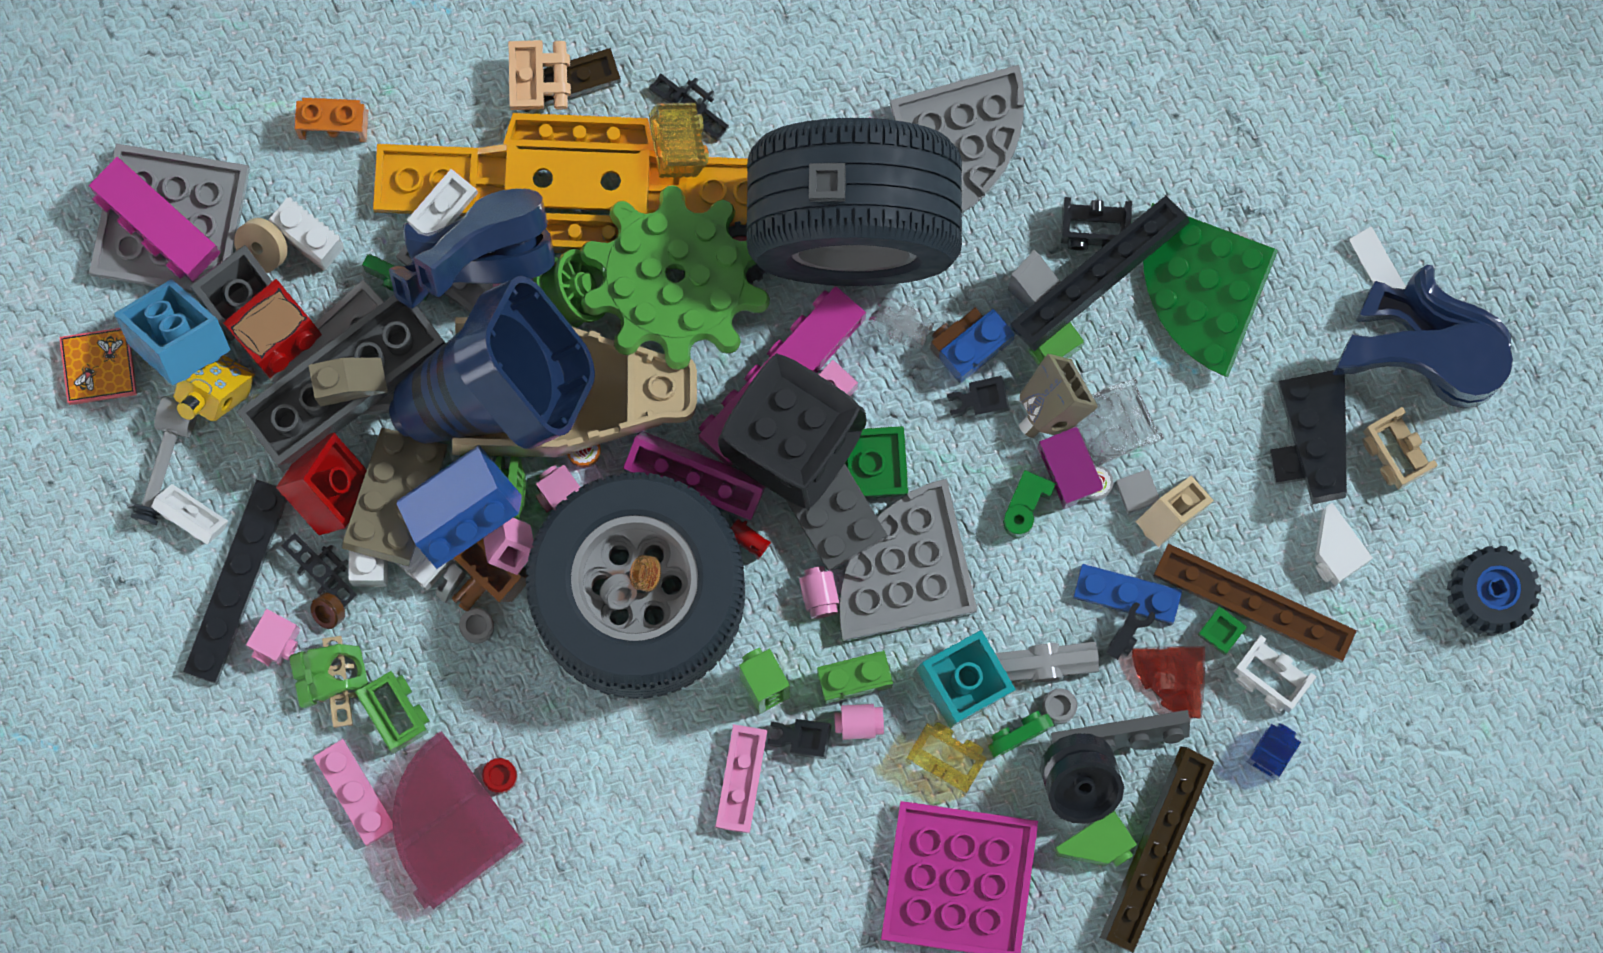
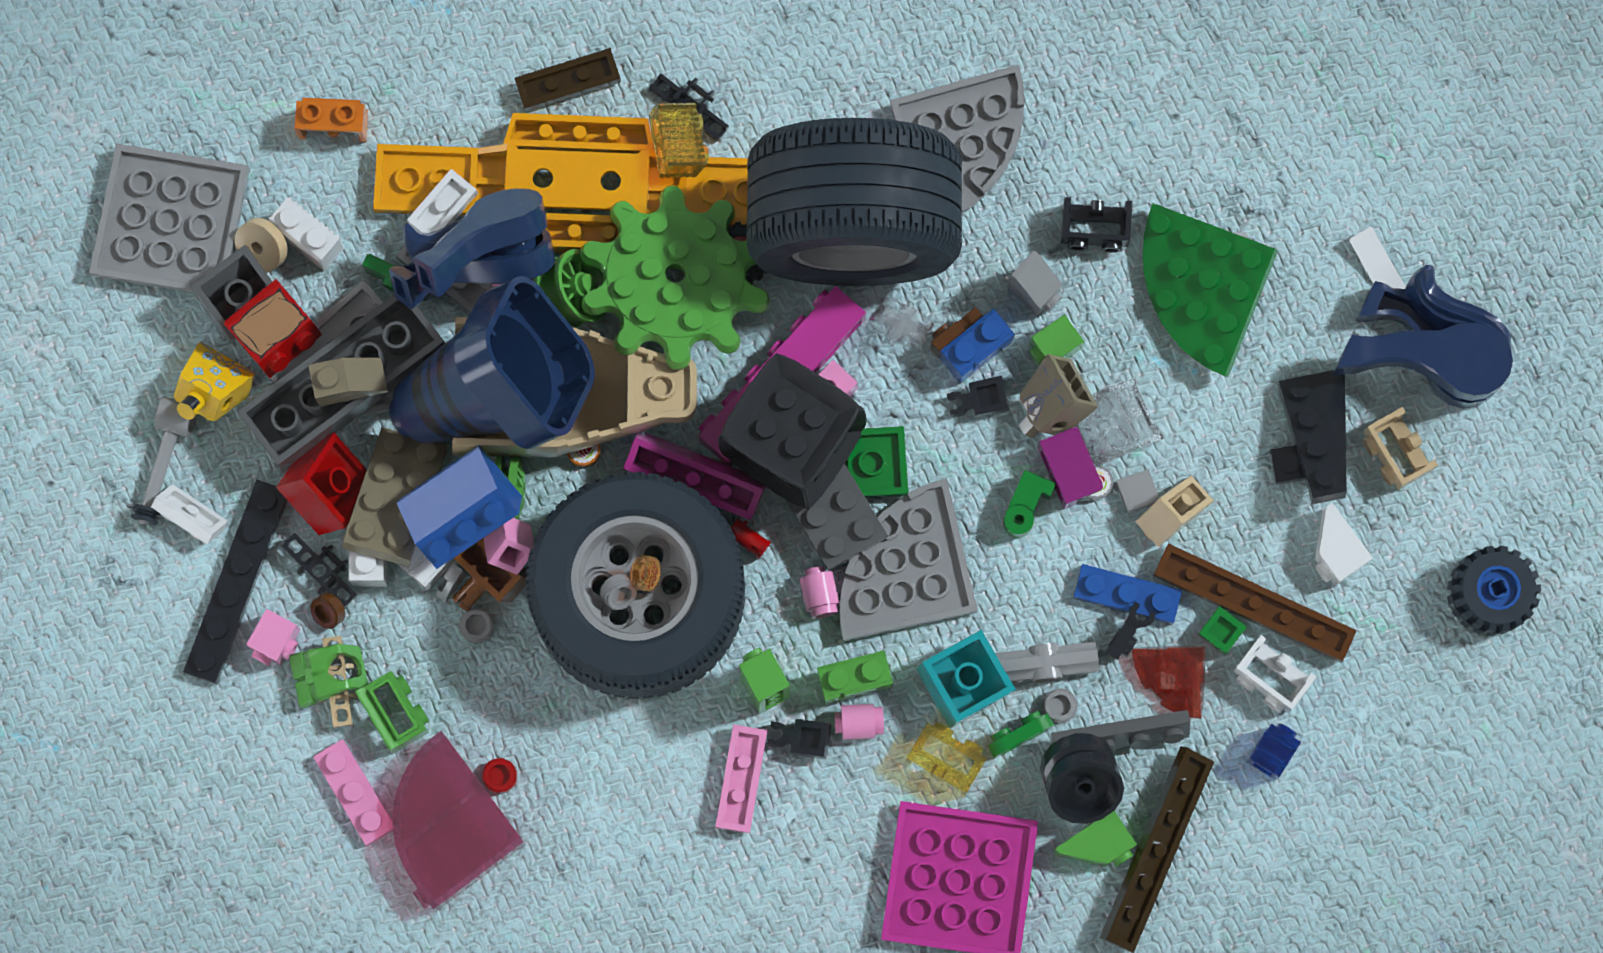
tile [59,328,137,405] -> none
dark pink brick [89,157,220,282] -> none
dark azure brick [114,279,231,386] -> none
light nougat plate [508,40,571,110] -> none
bright pink brick [535,465,580,513] -> none
dark grey plate [809,163,846,202] -> none
black plate [1010,195,1190,351] -> none

